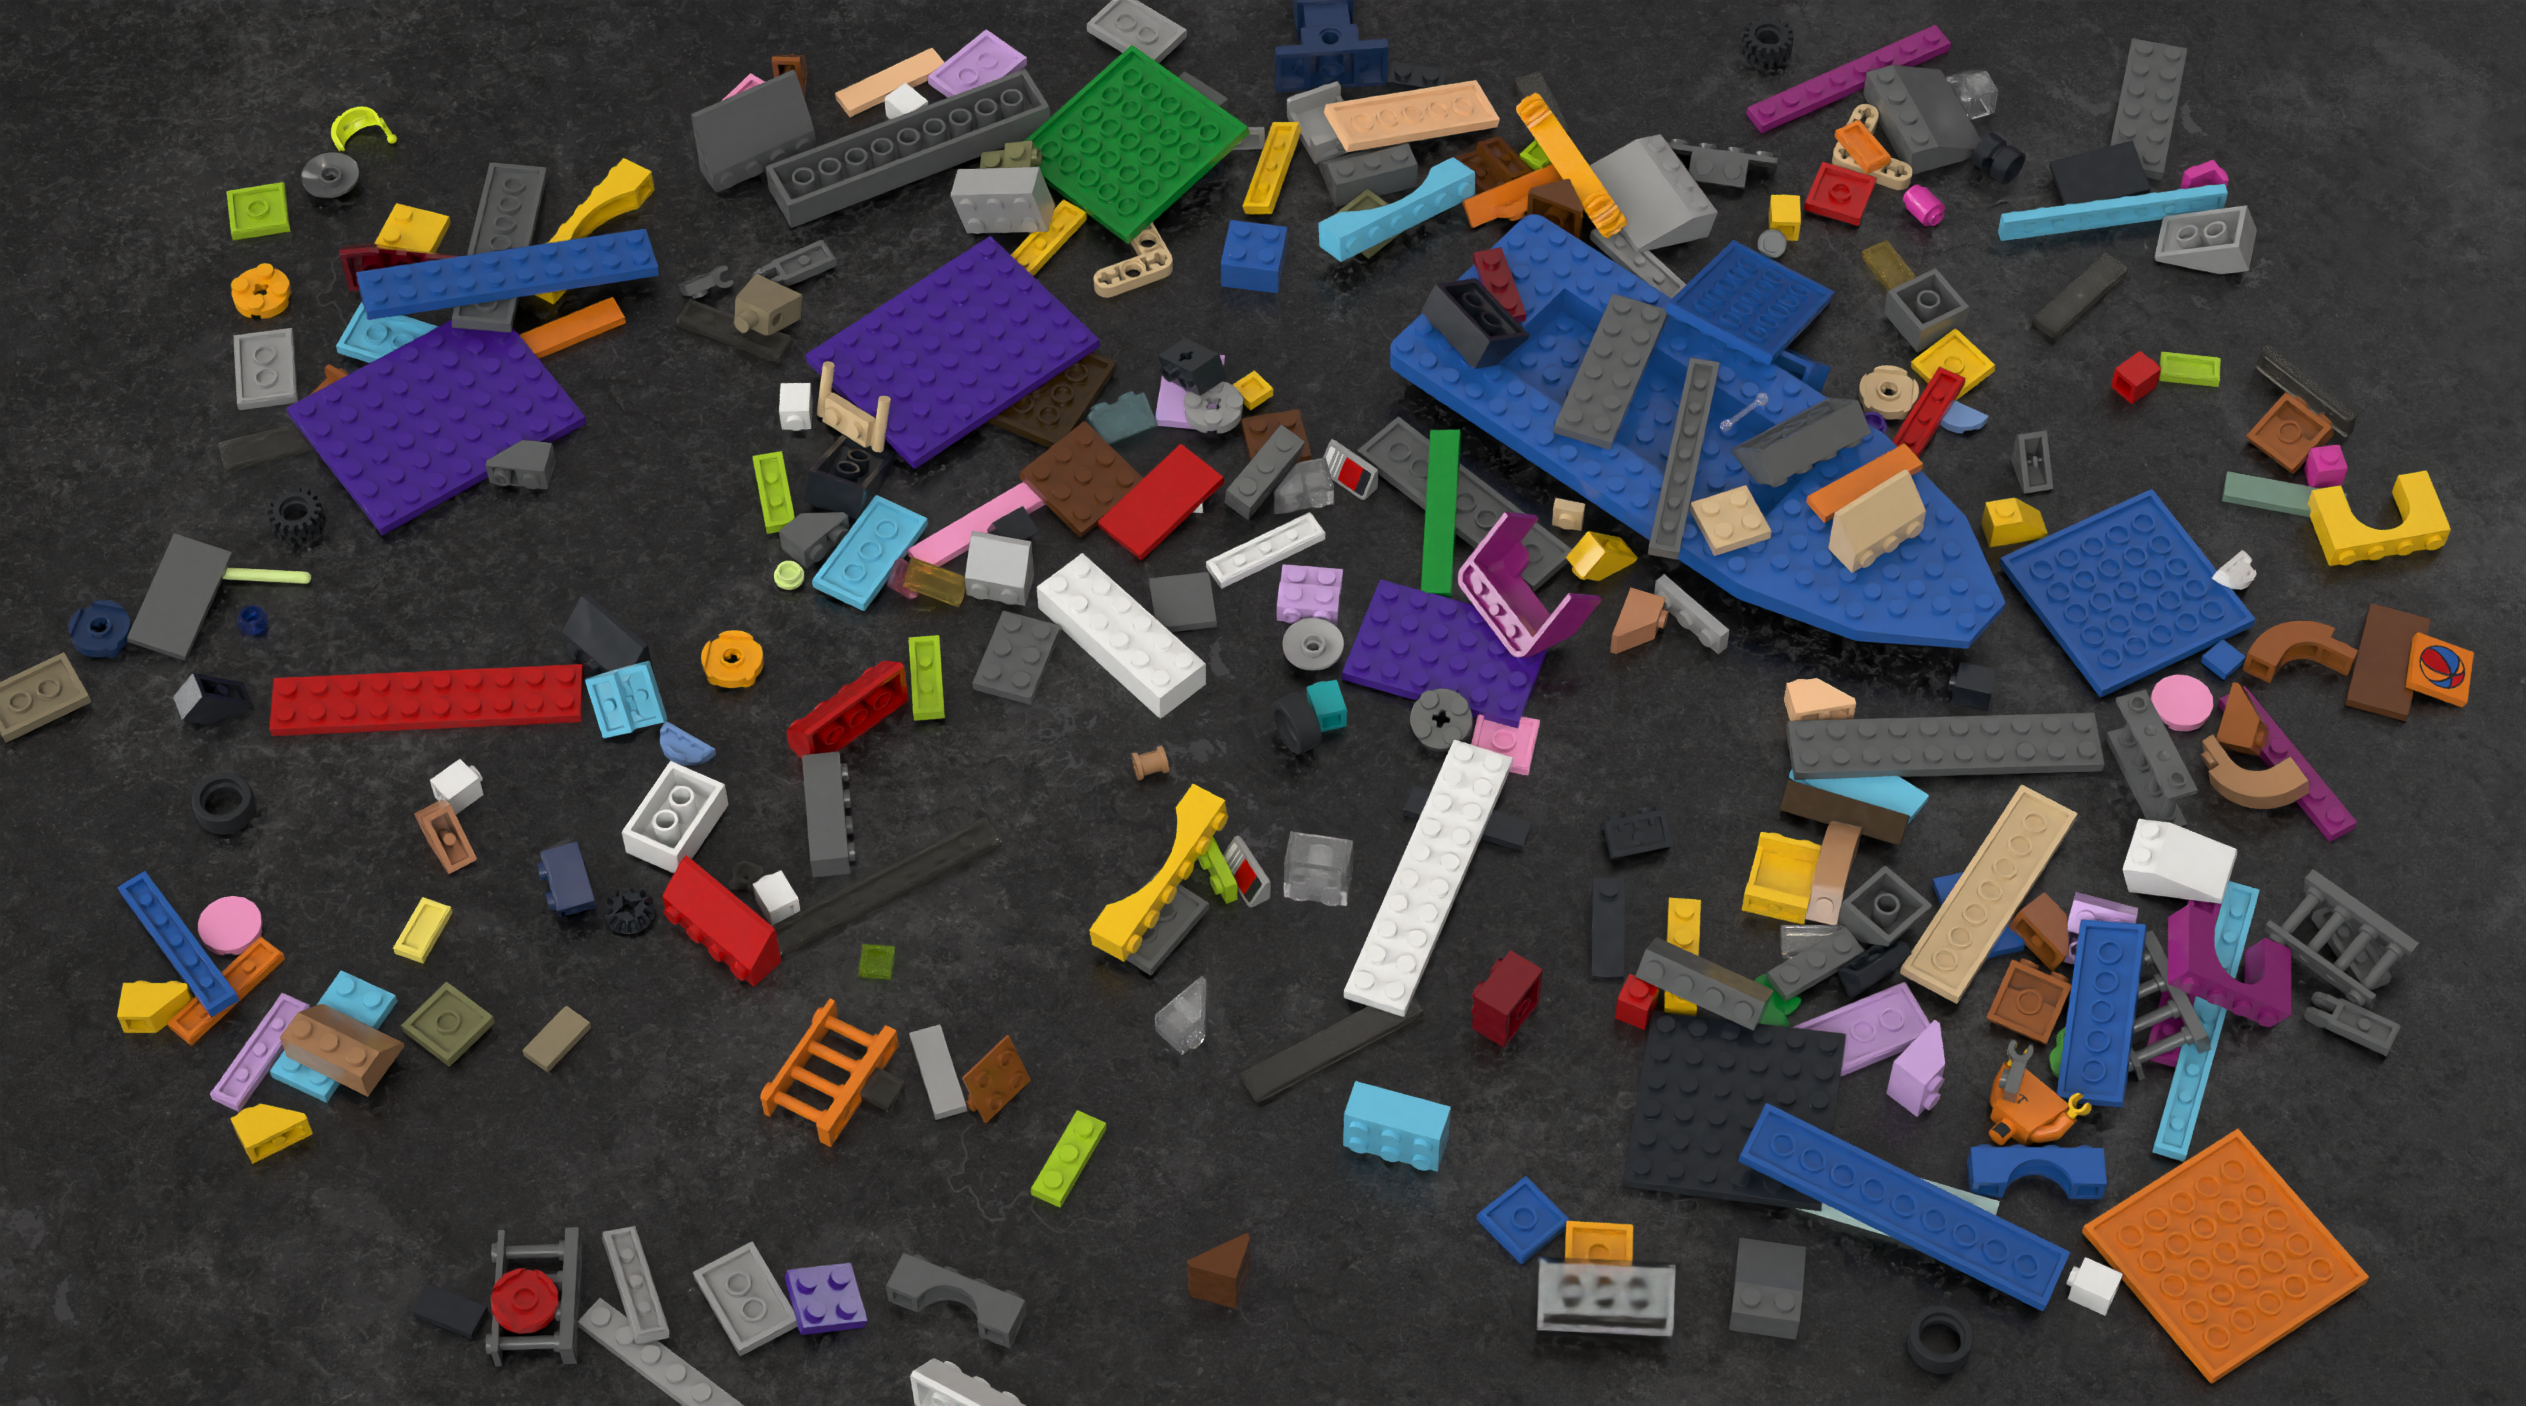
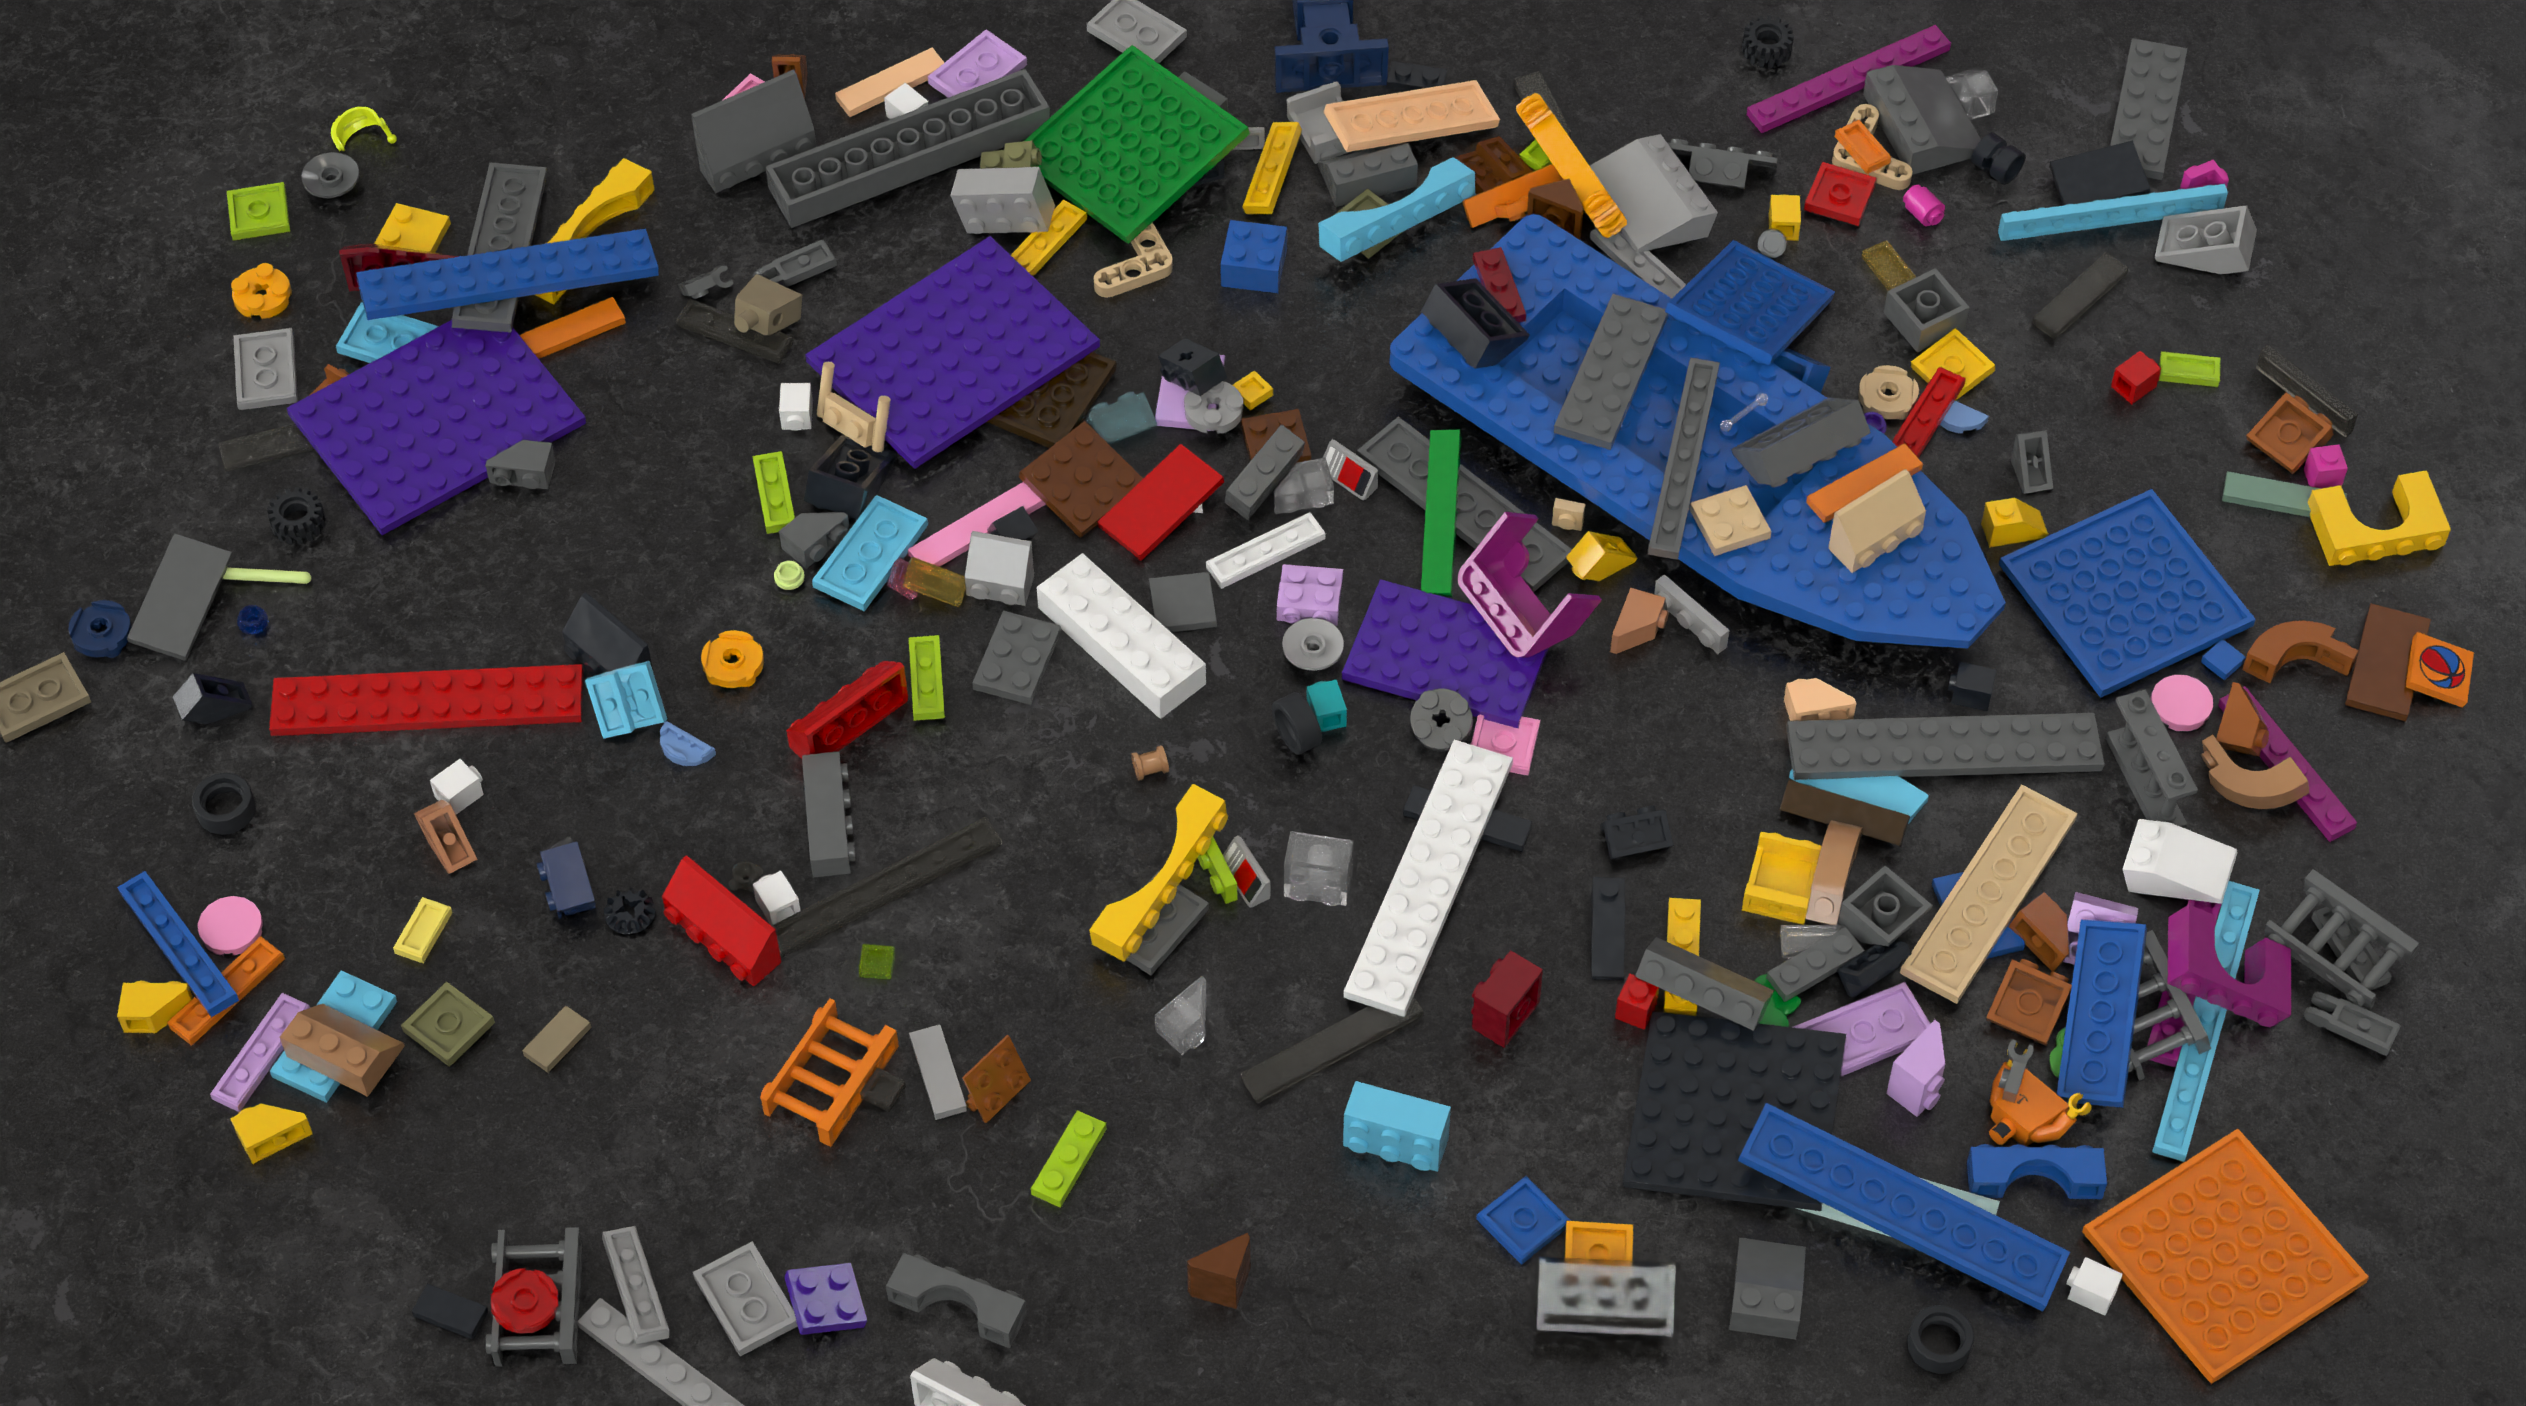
white brick [622,761,729,873] -> none
white tile [2212,550,2256,590] -> none

